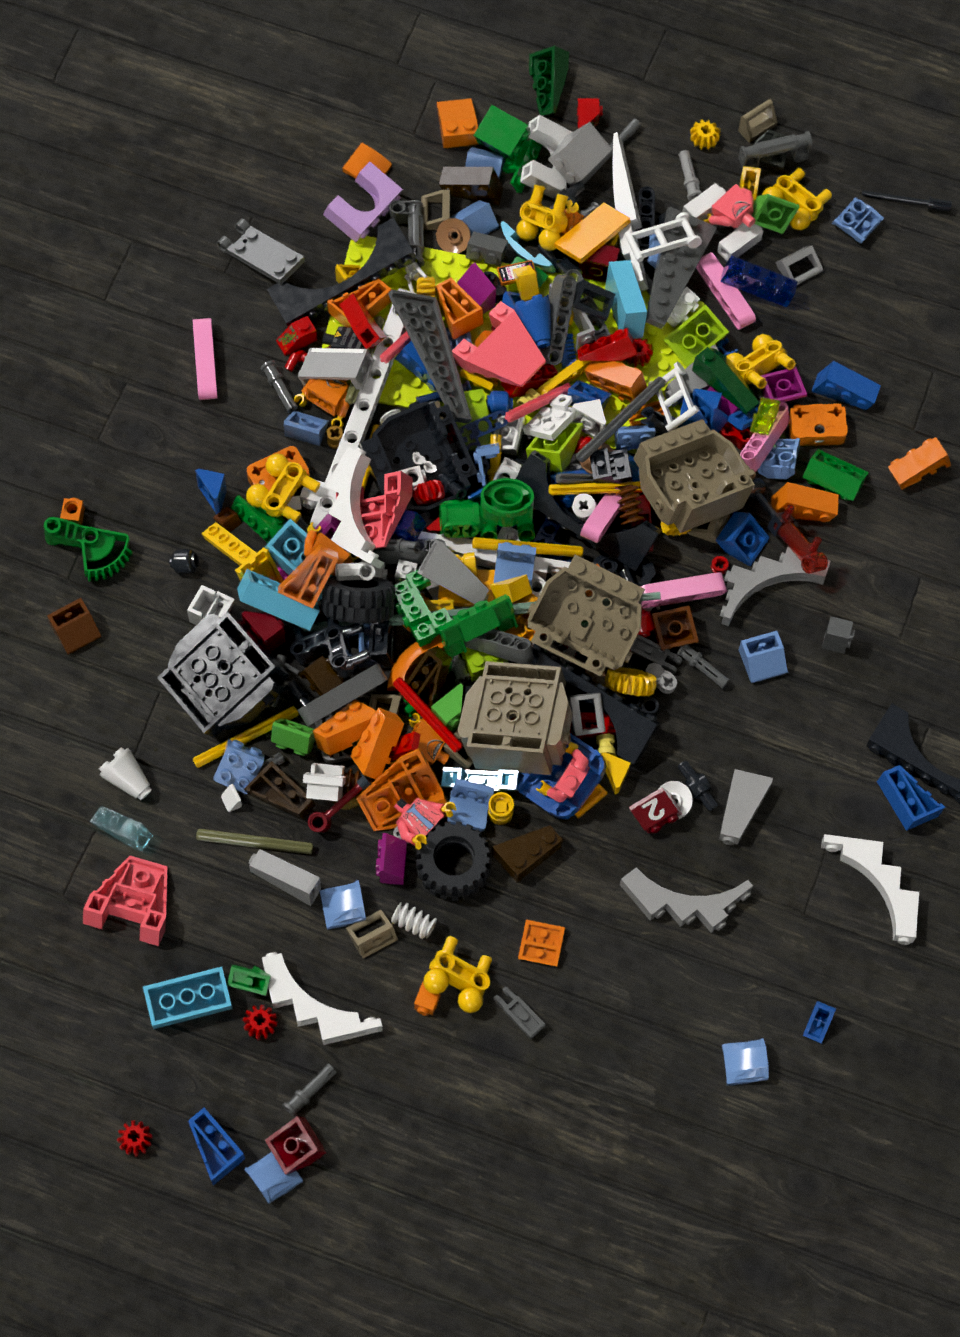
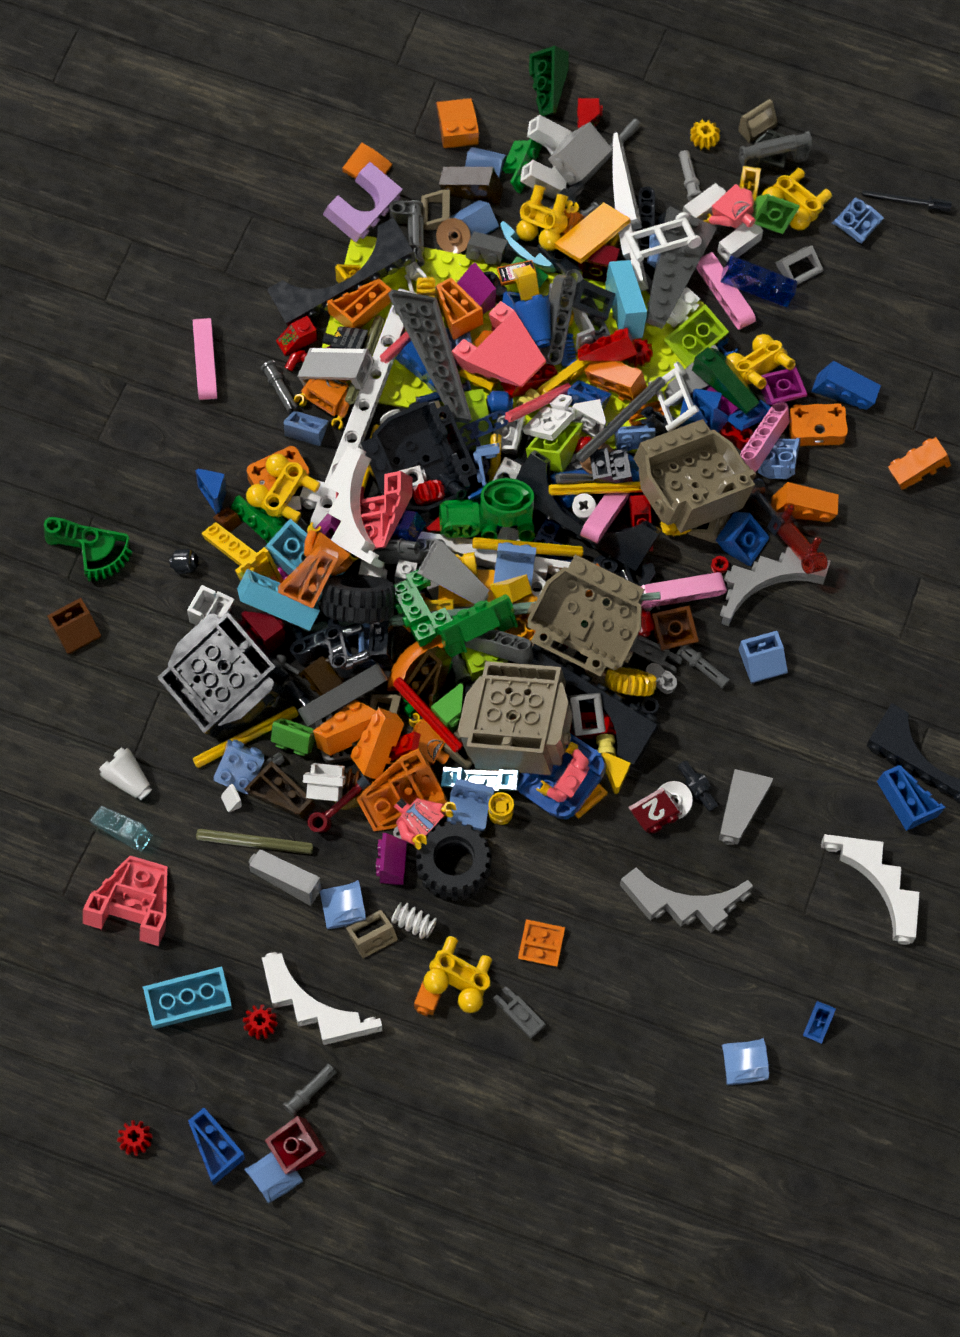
orange brick [60,498,85,525] -> none
hinge [217,218,305,285] -> none
green slope [227,965,271,996] -> none
pearl gold bush [327,426,343,449] -> none
white piece [335,562,376,581] -> none
red slope [339,293,387,349] -> none
white piece [413,452,437,473] -> none
green slope [474,105,531,160] -> none
dark brown wedge [492,825,563,883] -> none
reddish brown piece [614,484,644,525] -> none
clear neon green slope [750,397,780,435] -> none
green slope [803,449,869,501] -> none
dark grey piece [822,617,855,654] -> none

